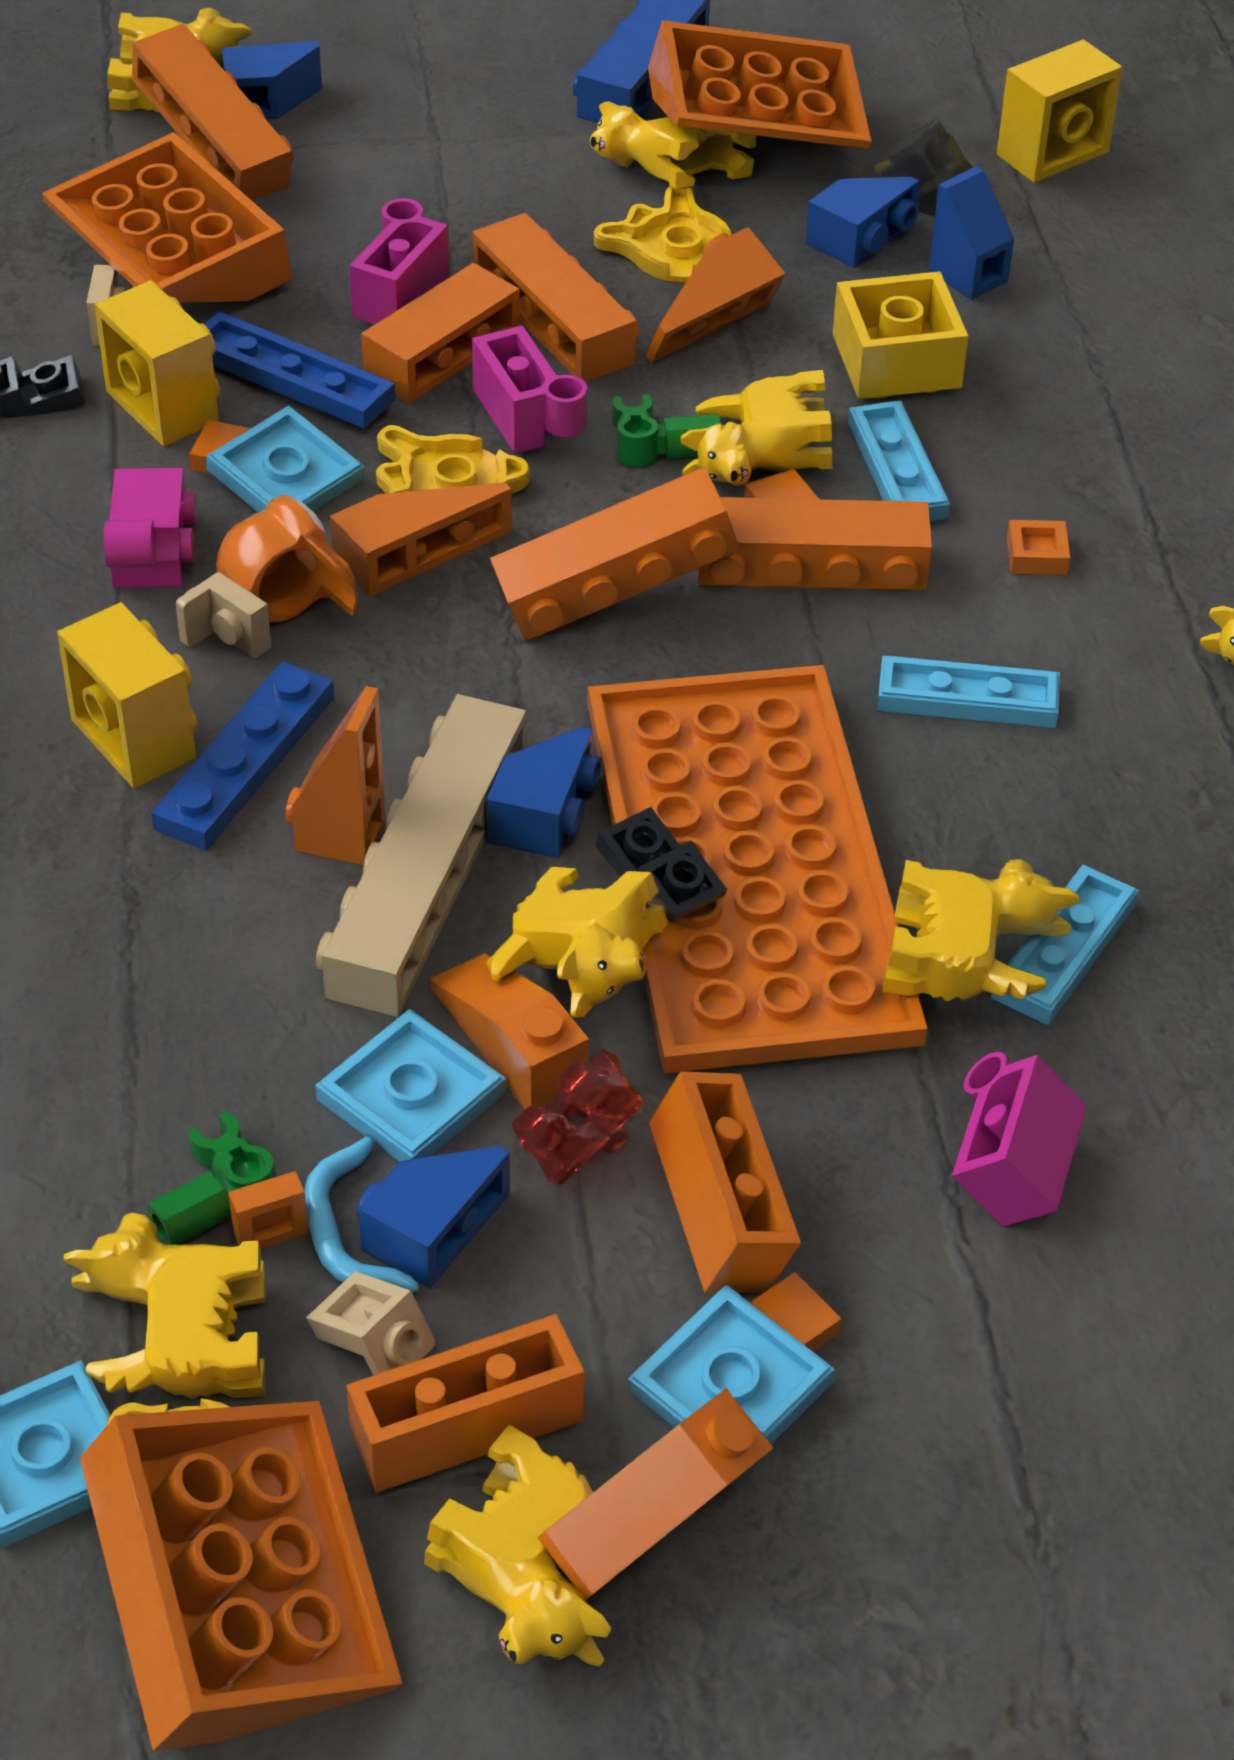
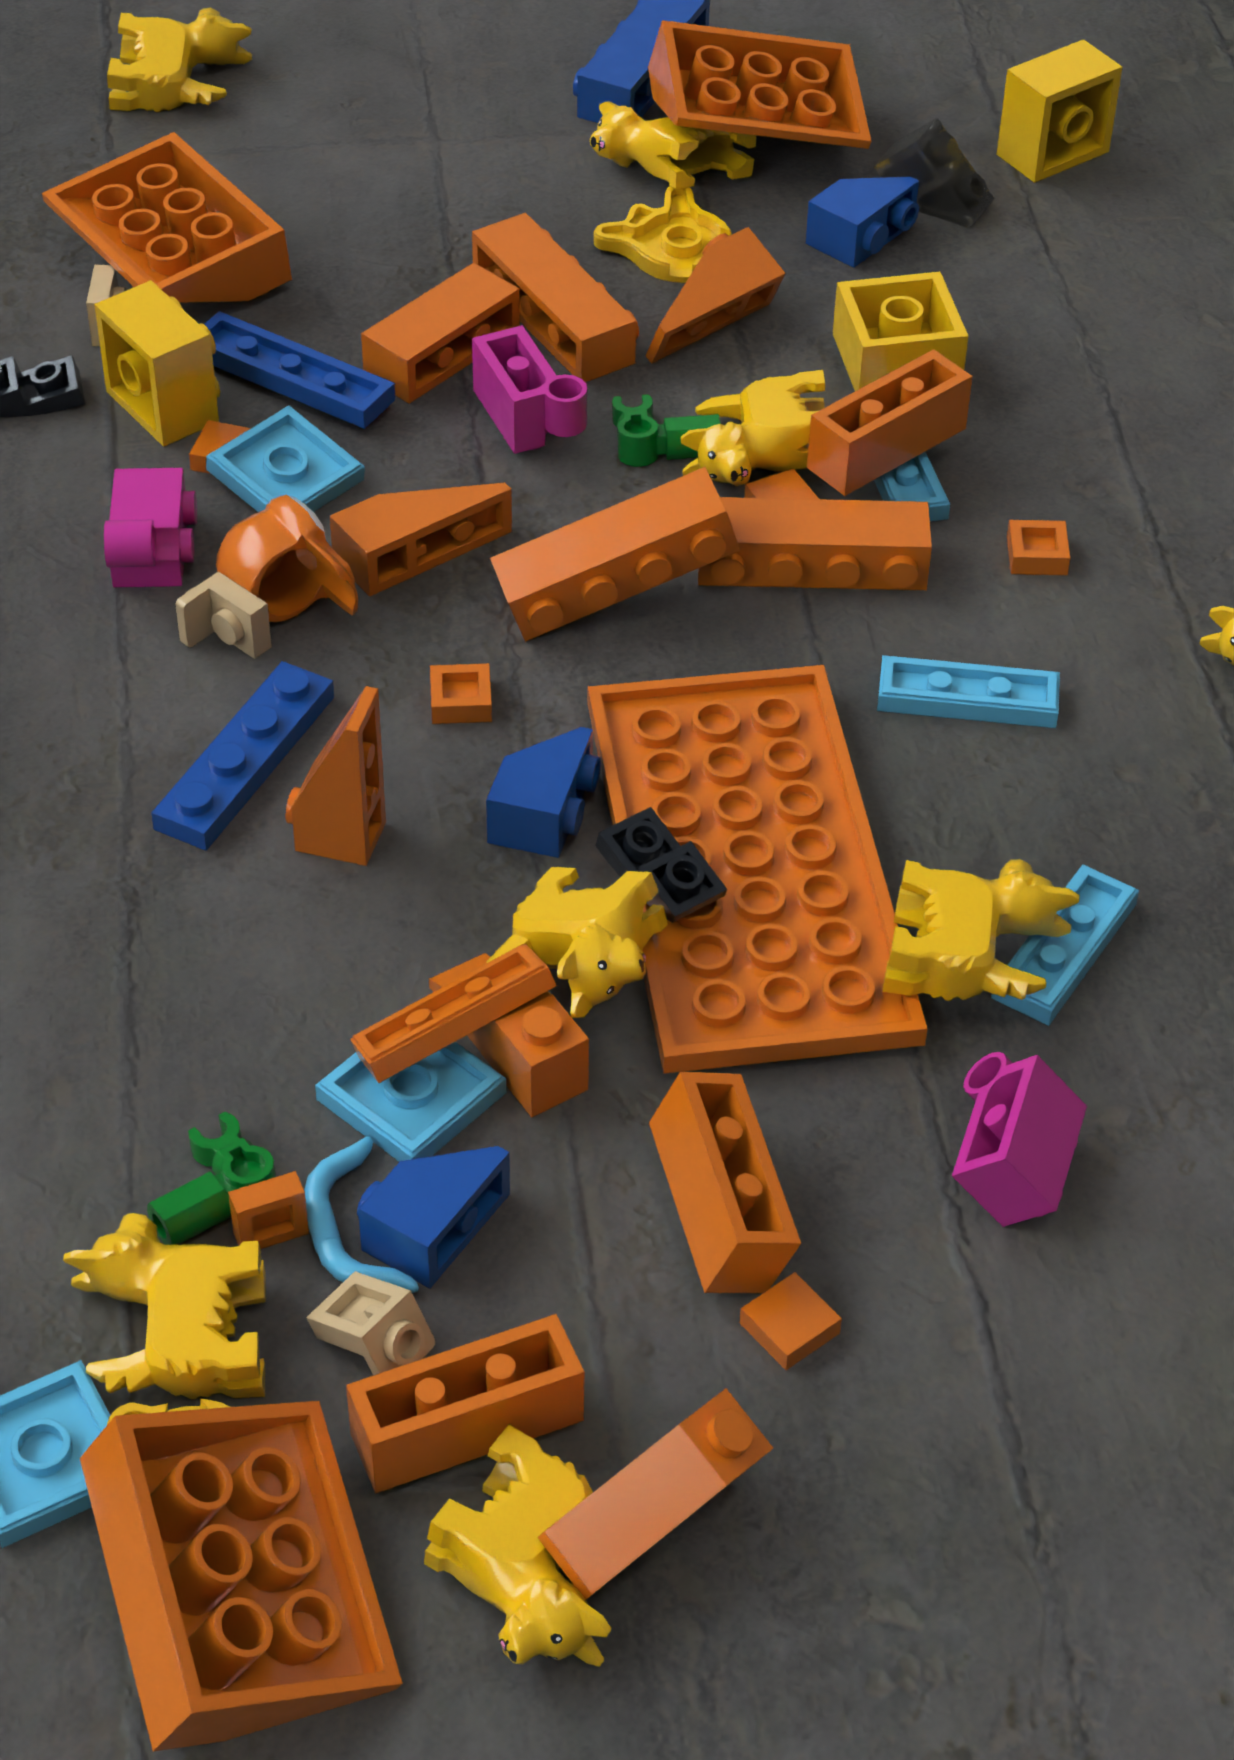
yellow brick [57,602,198,789] -> none
orange brick [132,23,294,201] -> none
blue slope [222,41,322,119] -> none
tan brick [316,694,527,1017] -> none
dark pink hinge [349,198,450,325] -> none
yellow tile [376,425,530,494] -> none
clear red hips [512,1049,645,1185] -> none
medium azure tile [628,1284,835,1445] -> none
blue slope [929,166,1014,300] -> none
none -> orange tile [350,944,557,1083]
none -> orange tile [430,663,492,724]
none -> orange brick [807,349,973,496]

